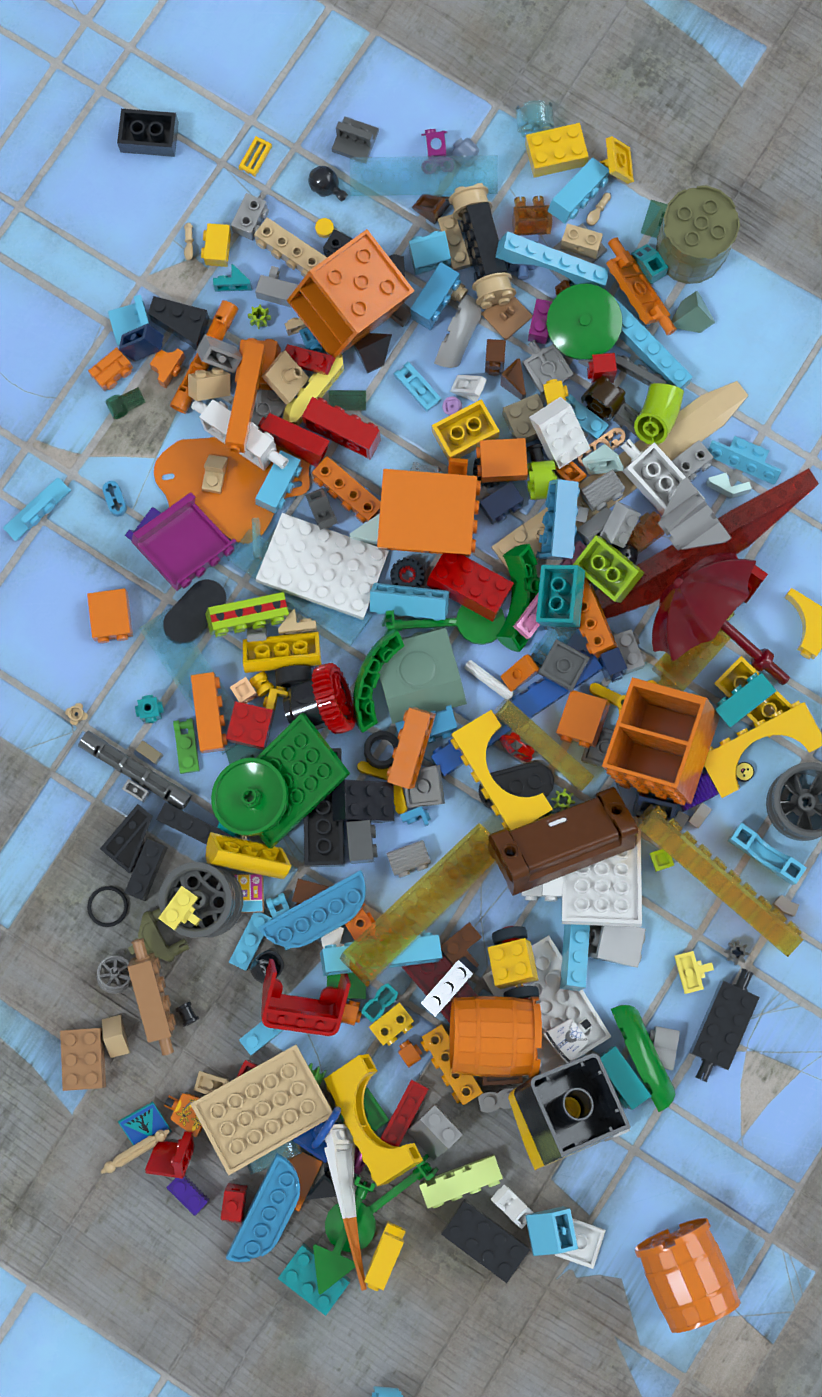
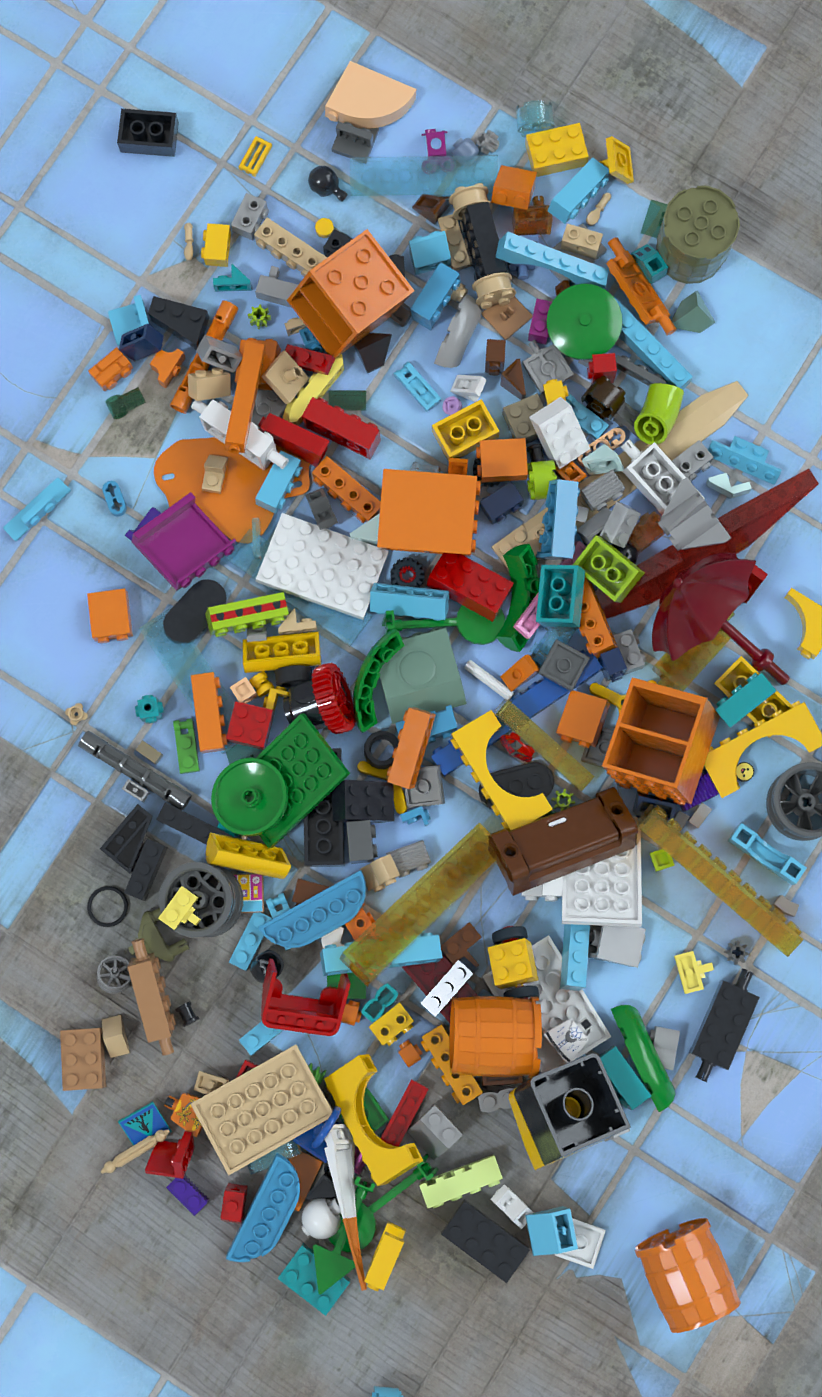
none -> white brick [301,1198,342,1239]
none -> light nougat brick [325,61,417,129]
none -> tan brick [359,854,400,892]
none -> light grey gear [477,130,499,155]
none -> orange brick [491,165,537,210]

